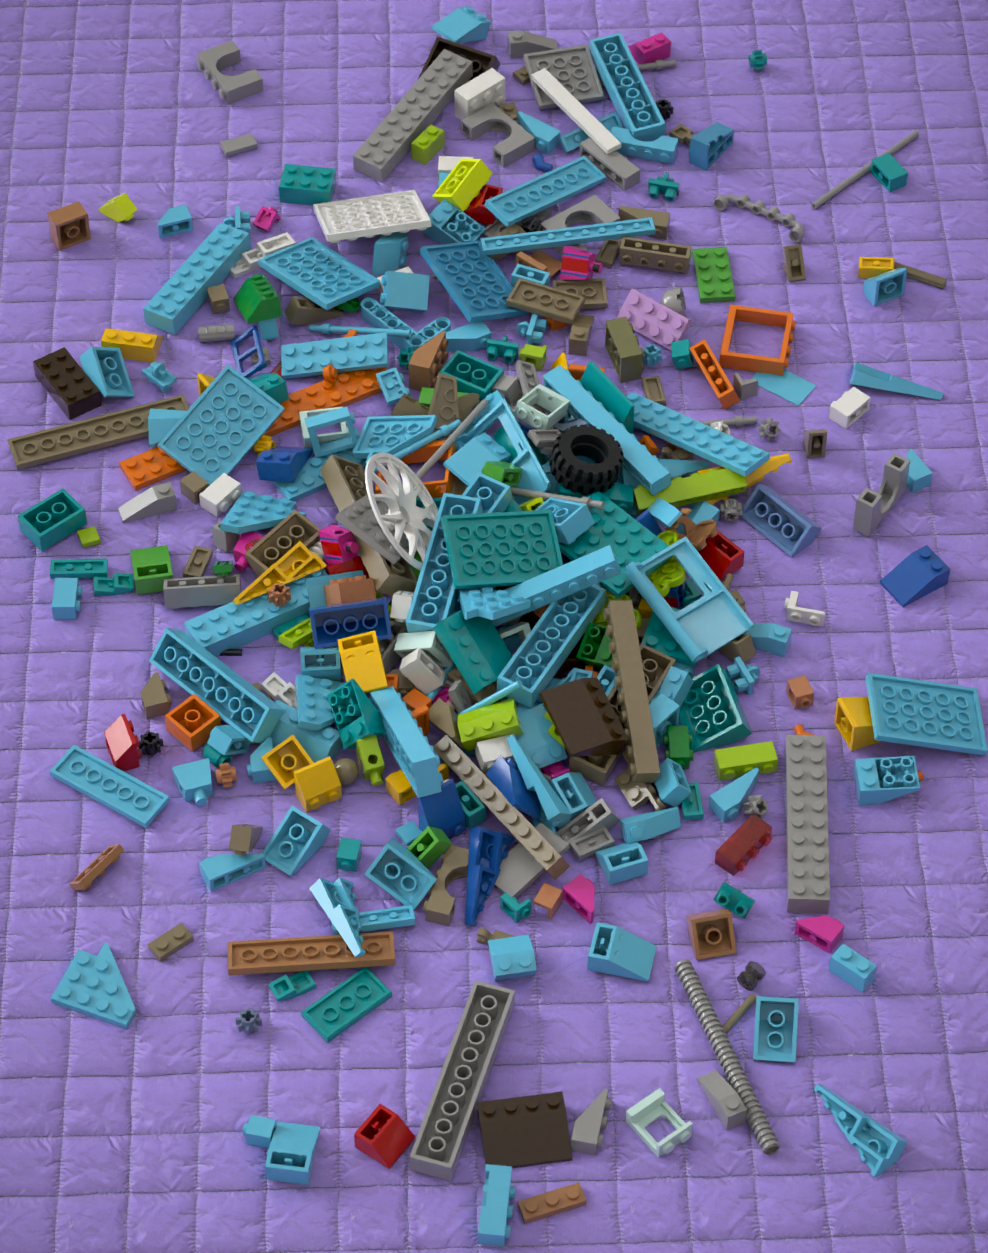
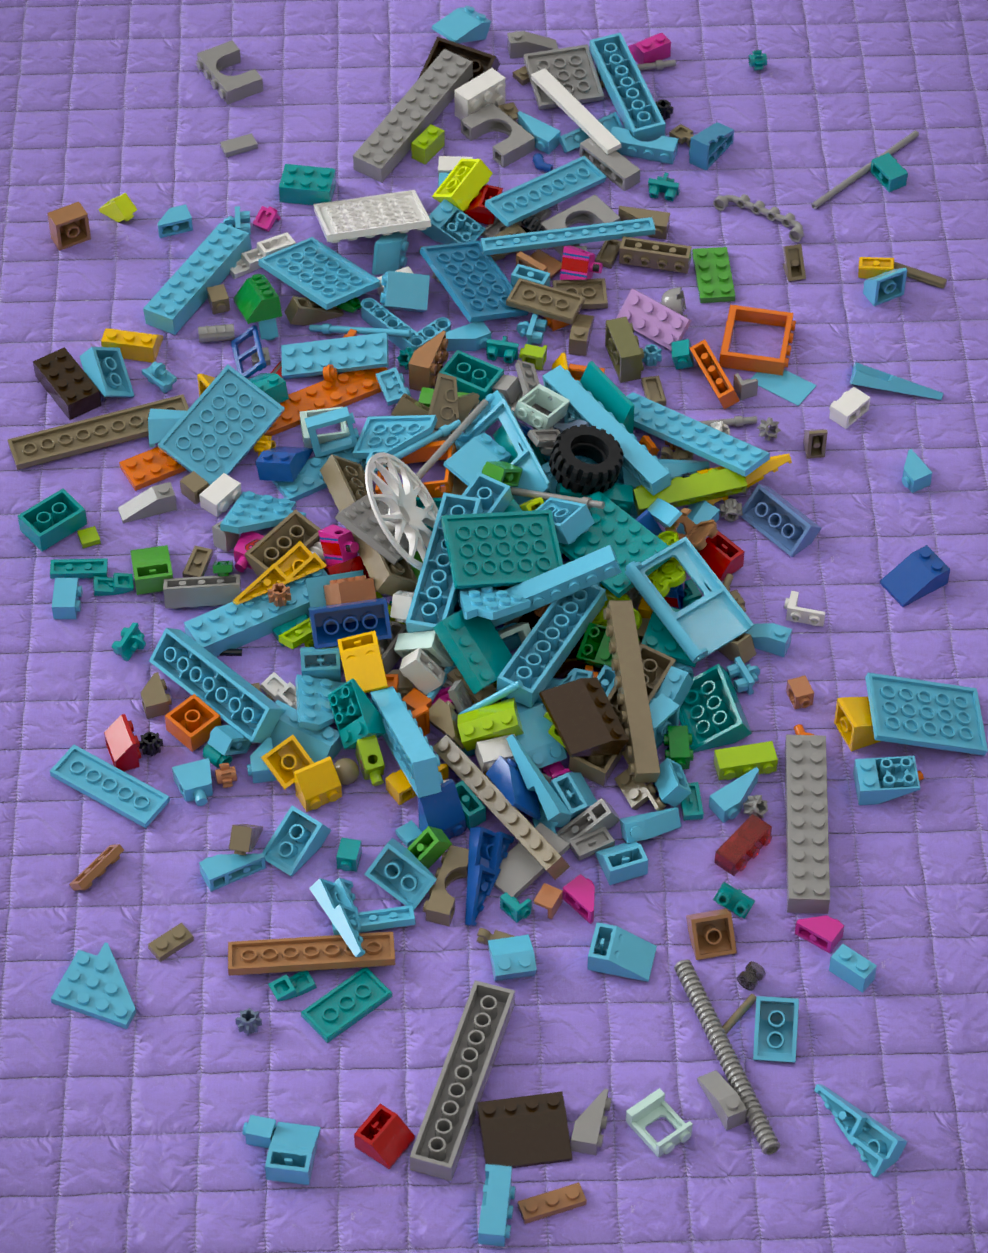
light grey arch [853,453,910,537] -> none
none -> teal hips [112,622,146,661]

